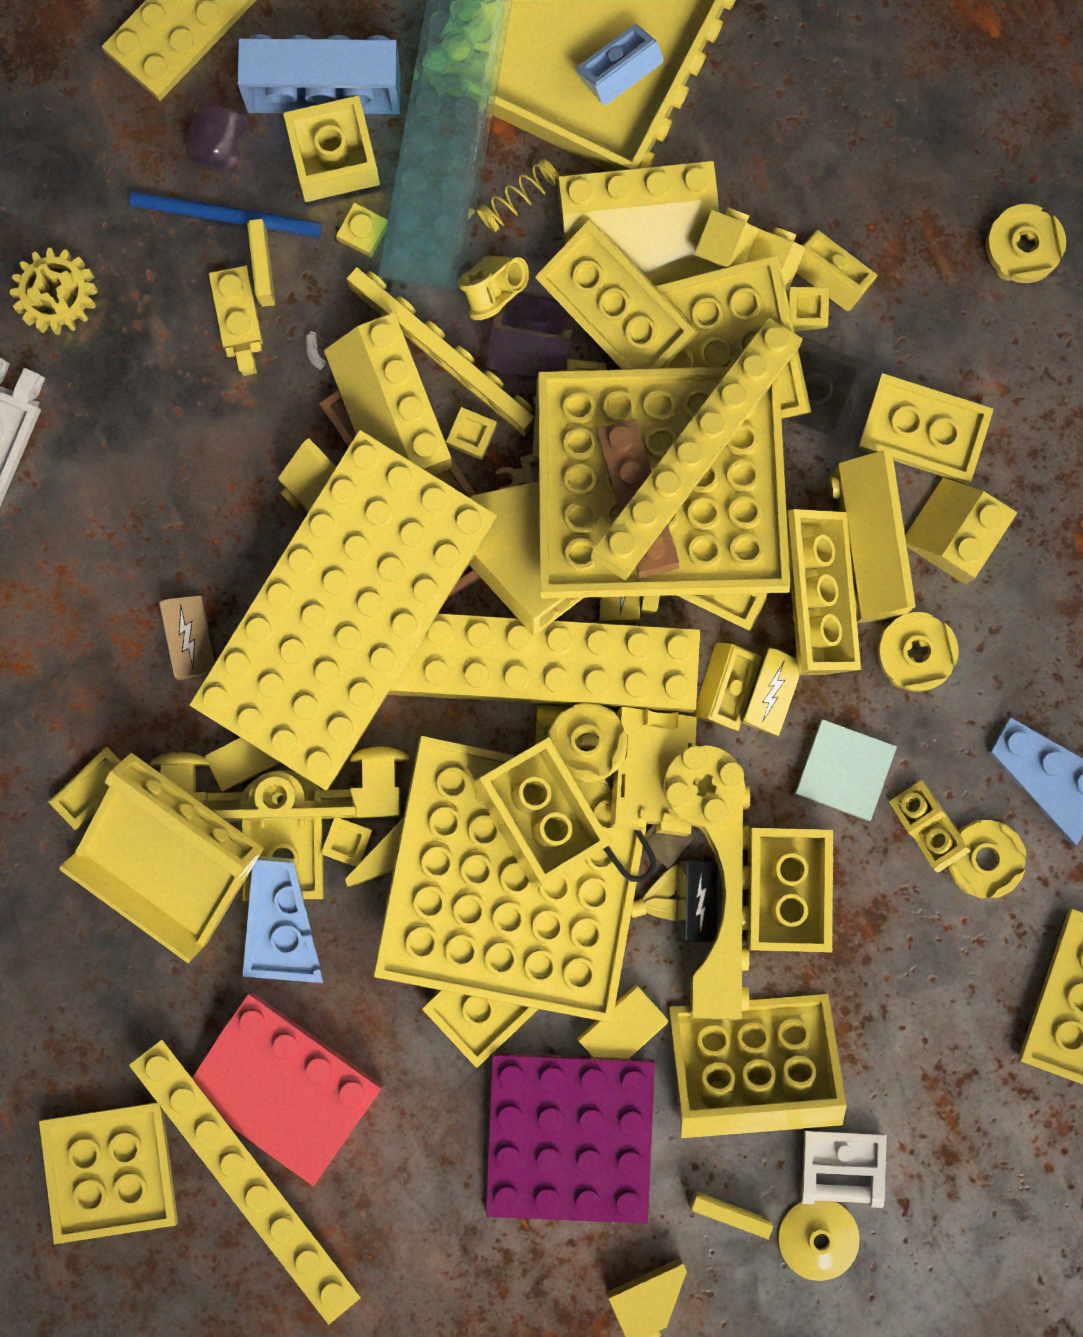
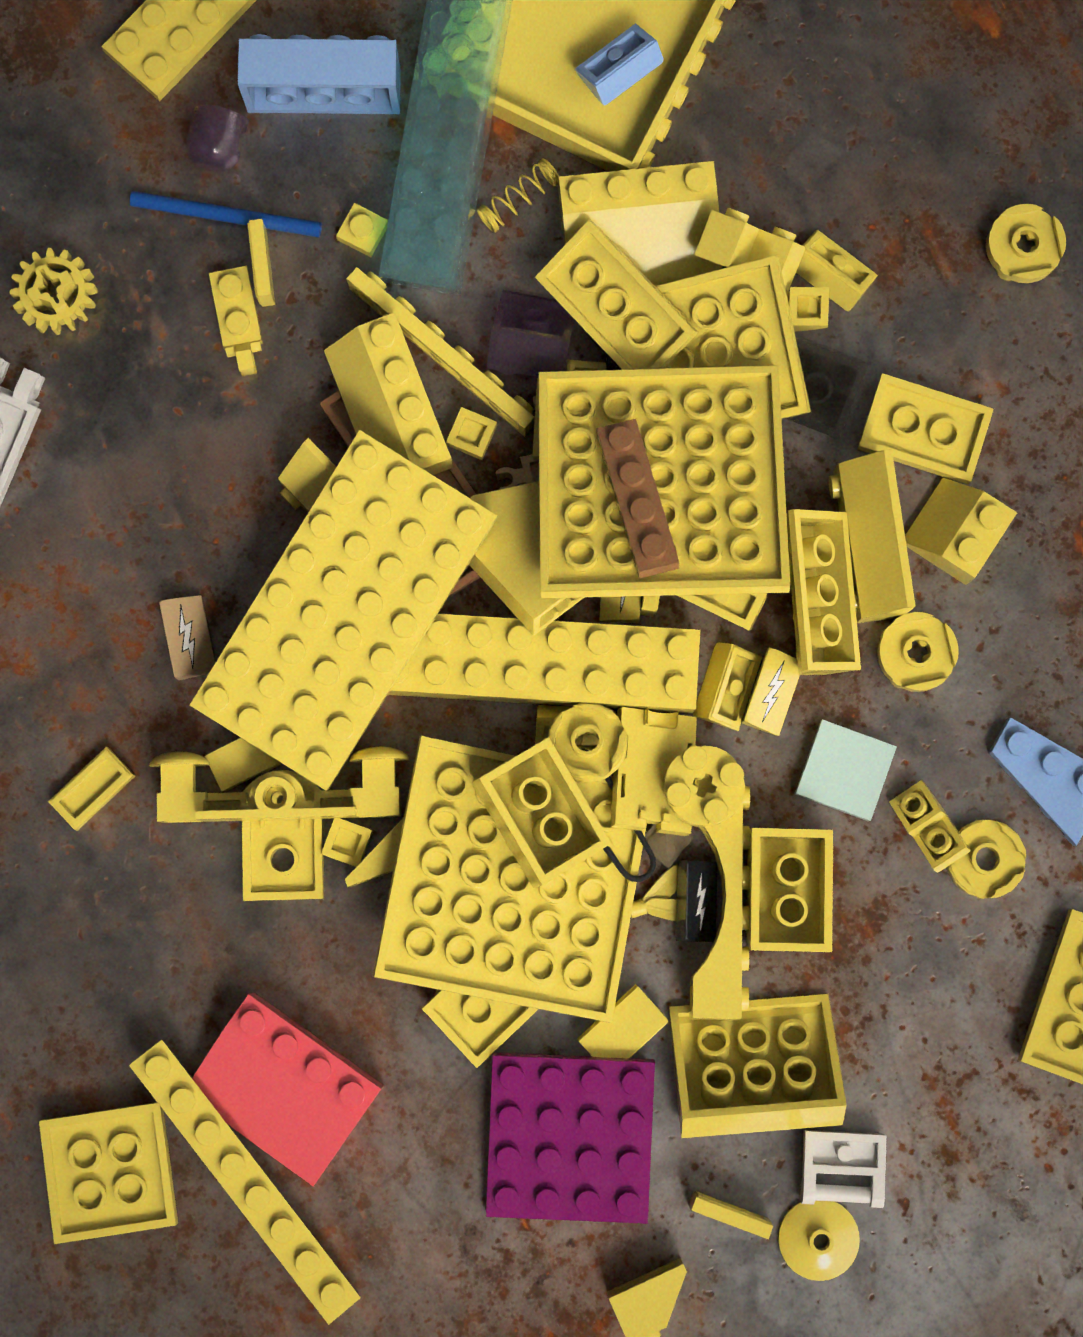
light yellow panel [59,753,264,963] -> none
light blue wing [243,856,323,983] -> none
light yellow slope [283,95,380,202] -> none
white leg [305,331,325,370] -> none
light yellow piece [457,255,529,320] -> none
light yellow plate [591,318,803,580] -> none

